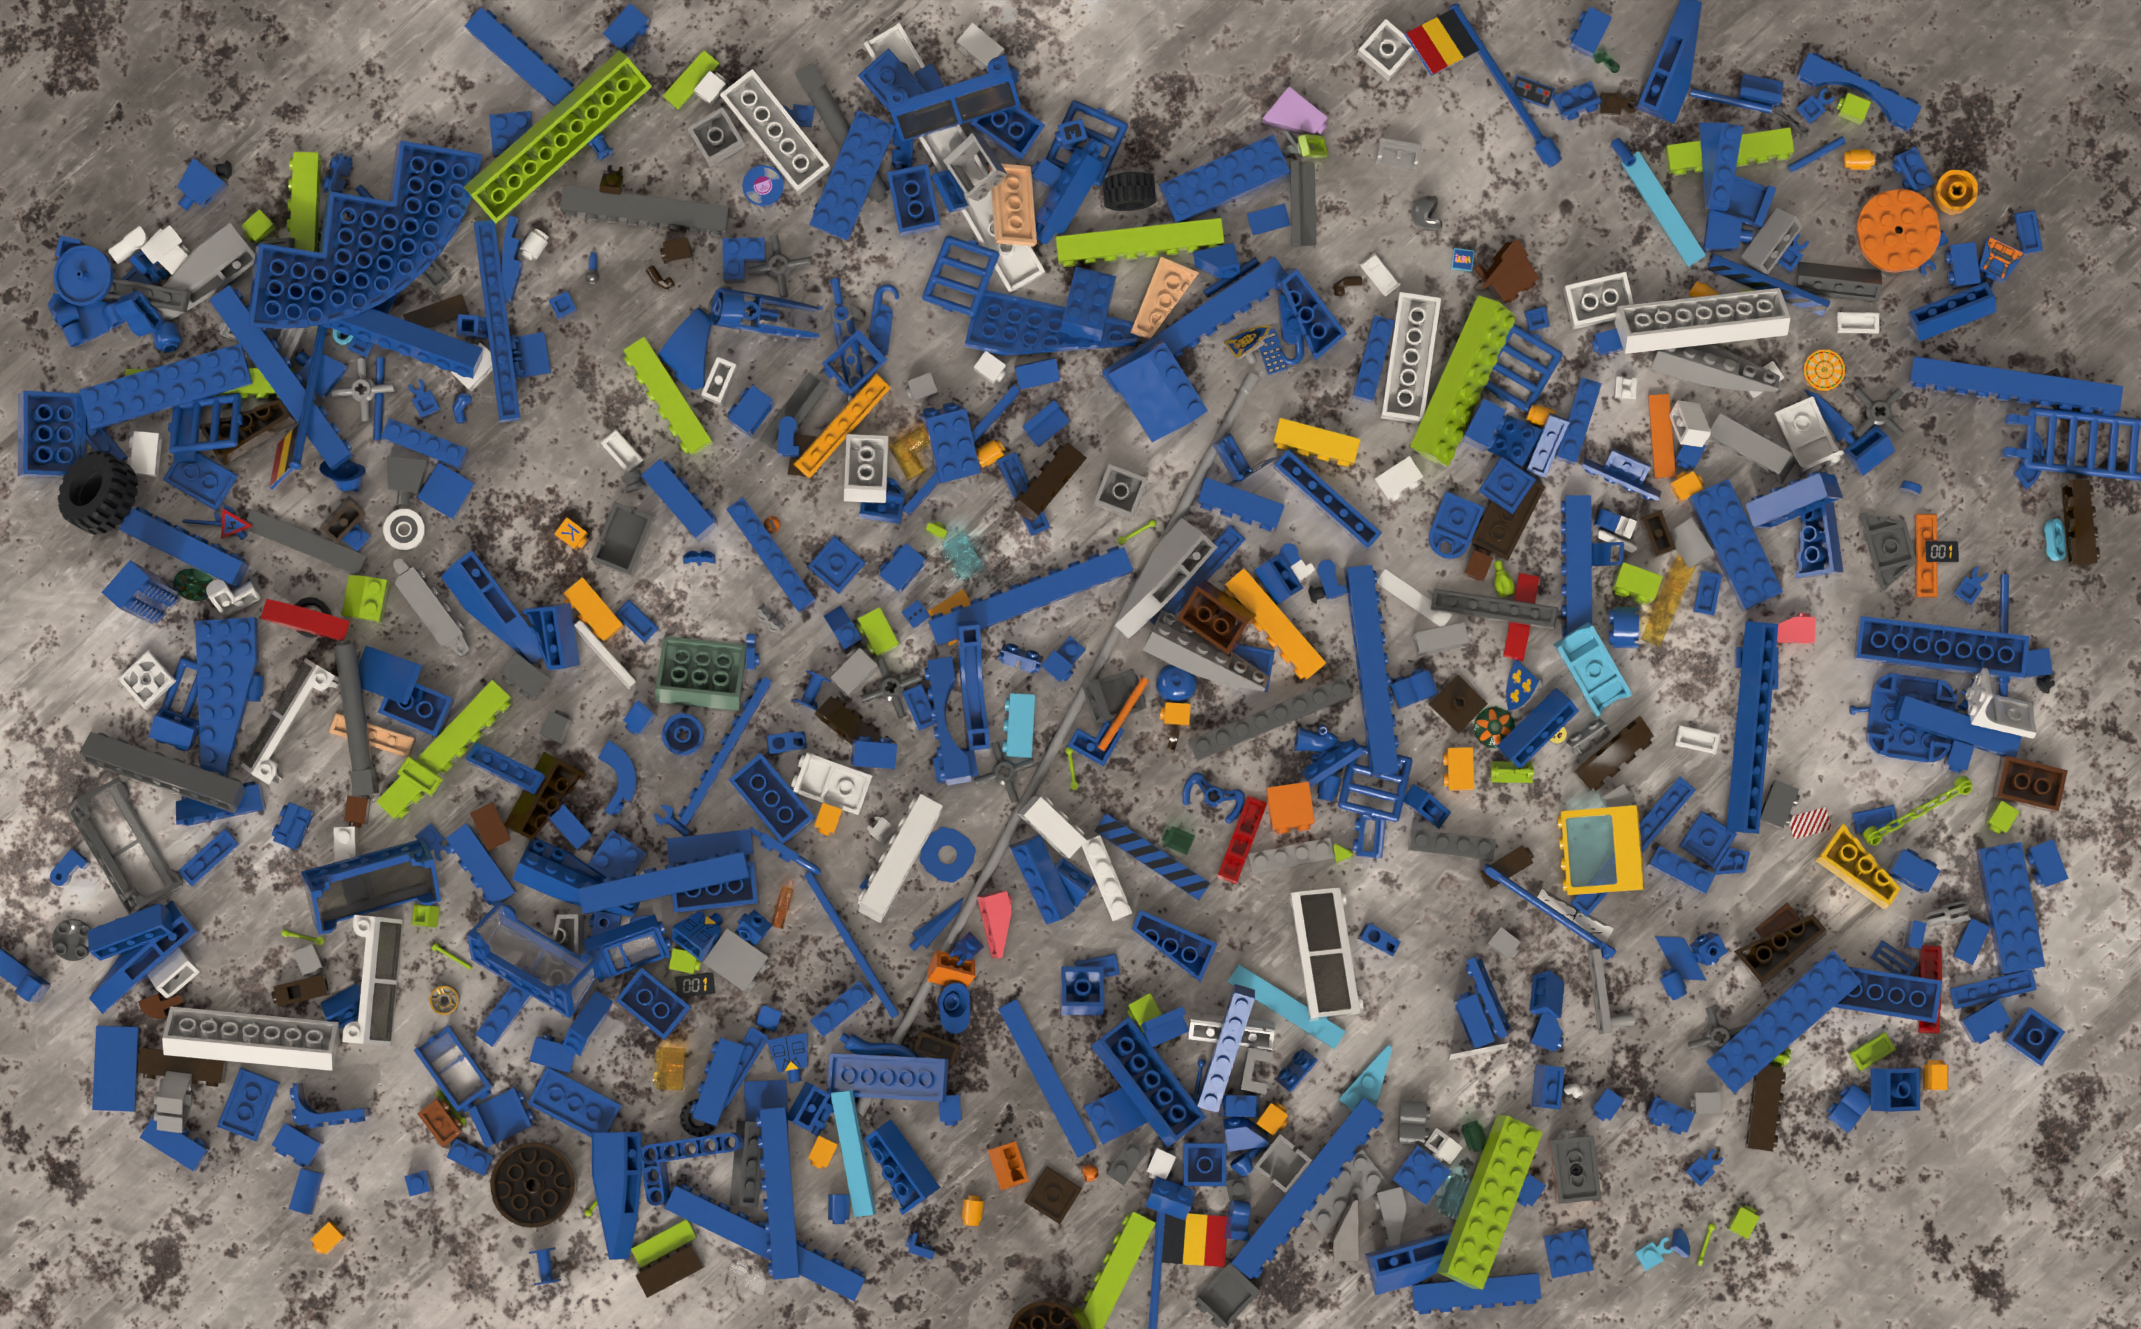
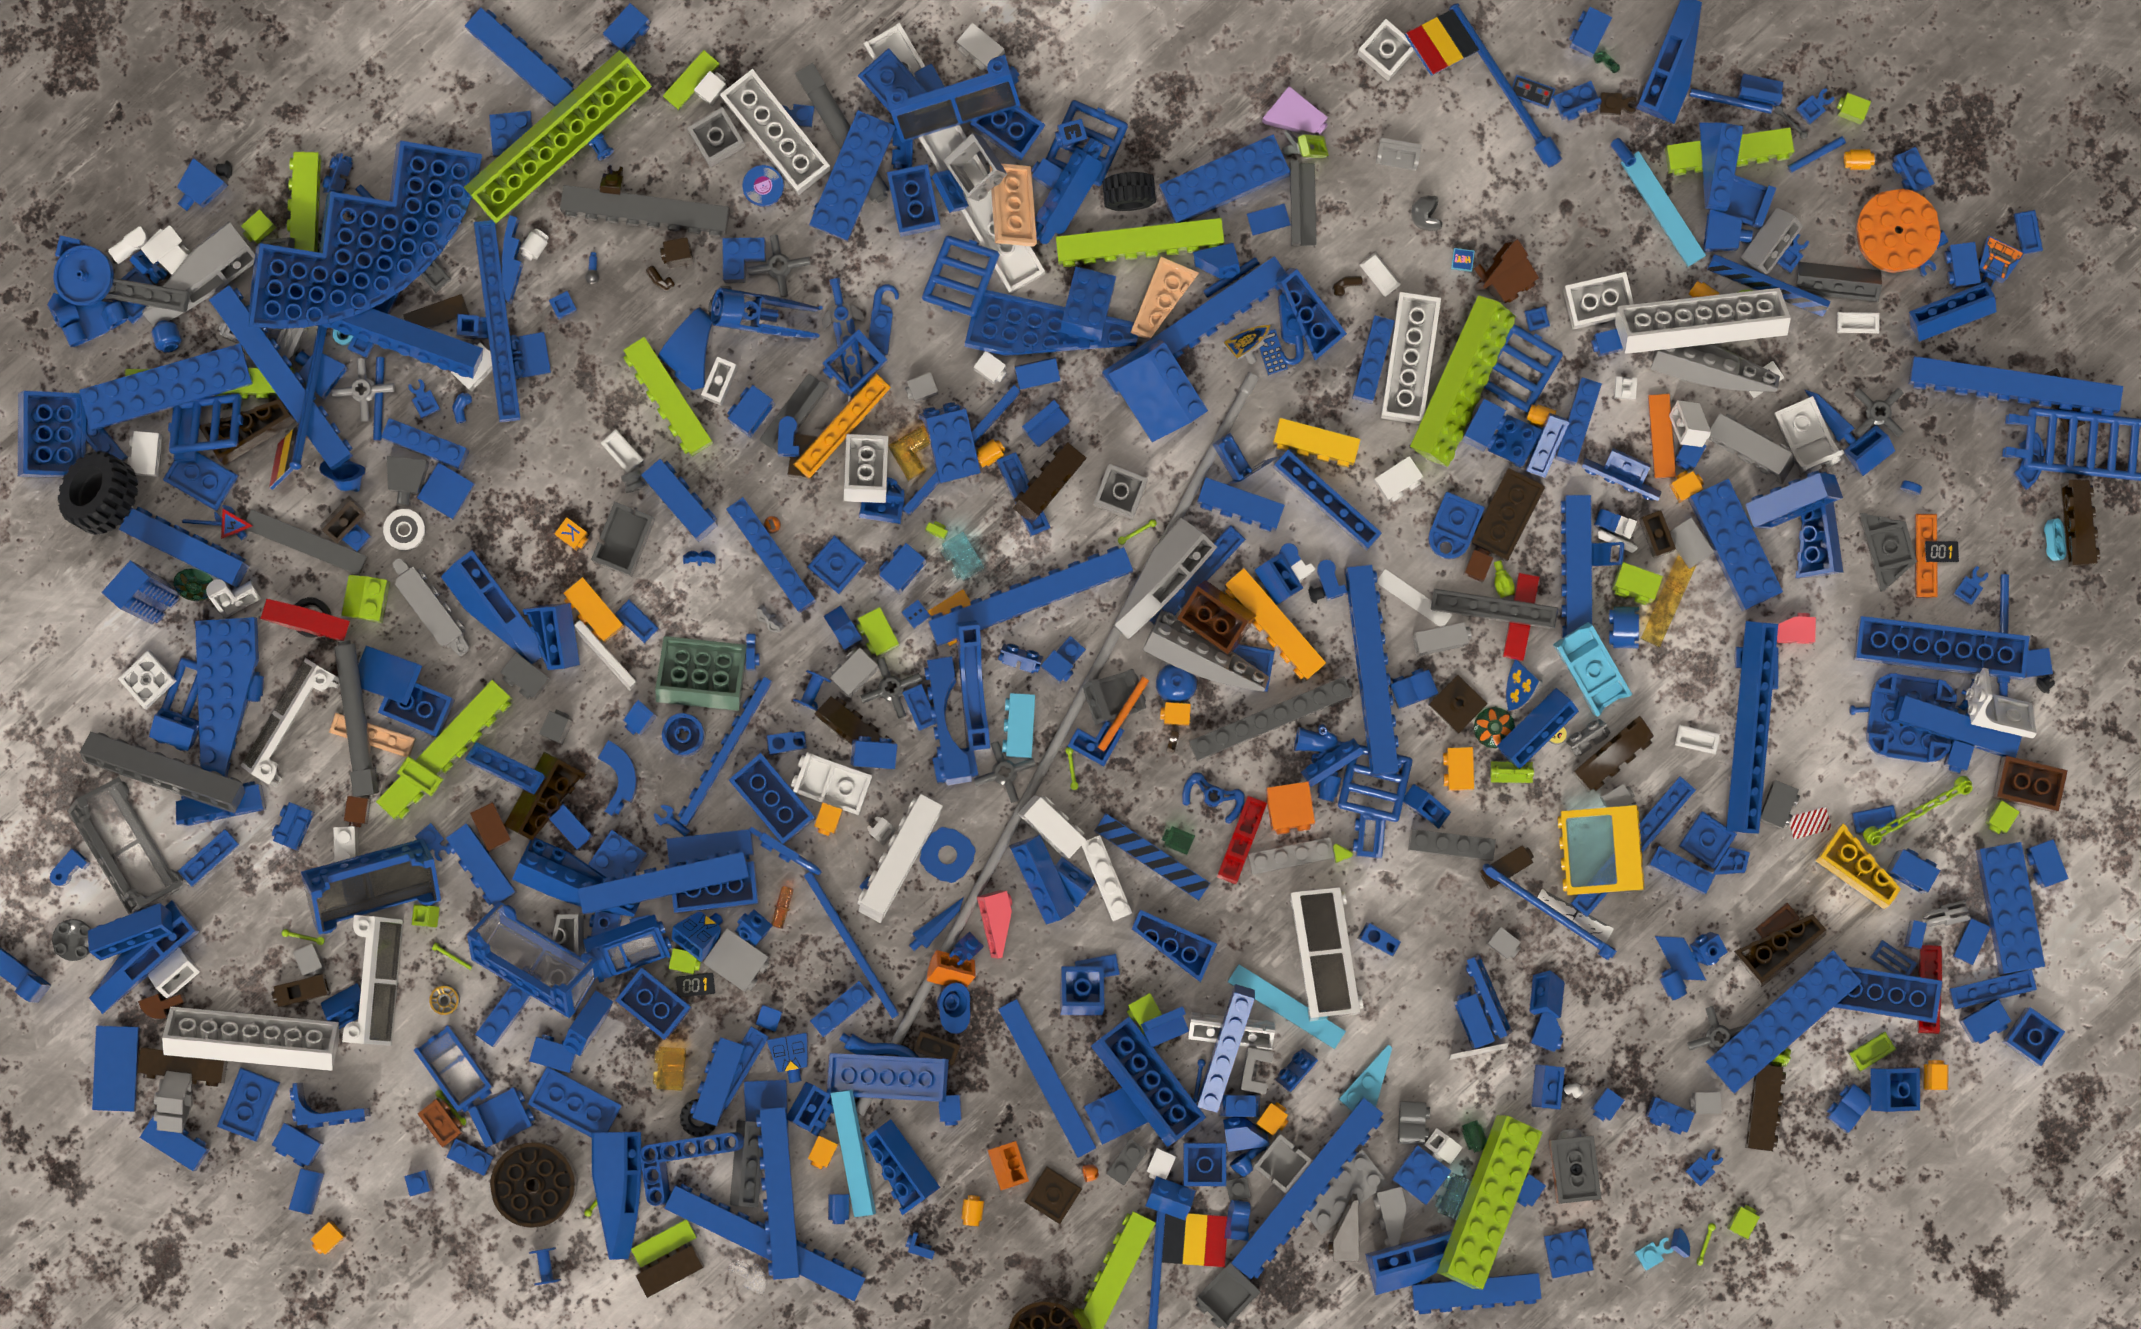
blue brick [114,290,163,337] -> none
blue tile [1478,456,1536,515] -> none
light grey piece [1587,949,1634,1034] -> none
blue plate [1693,571,1722,616] -> none
blue arch [1795,52,1922,132] -> none
light orange tile [1803,350,1845,391] -> none
light orange brick [1932,170,1978,215] -> none

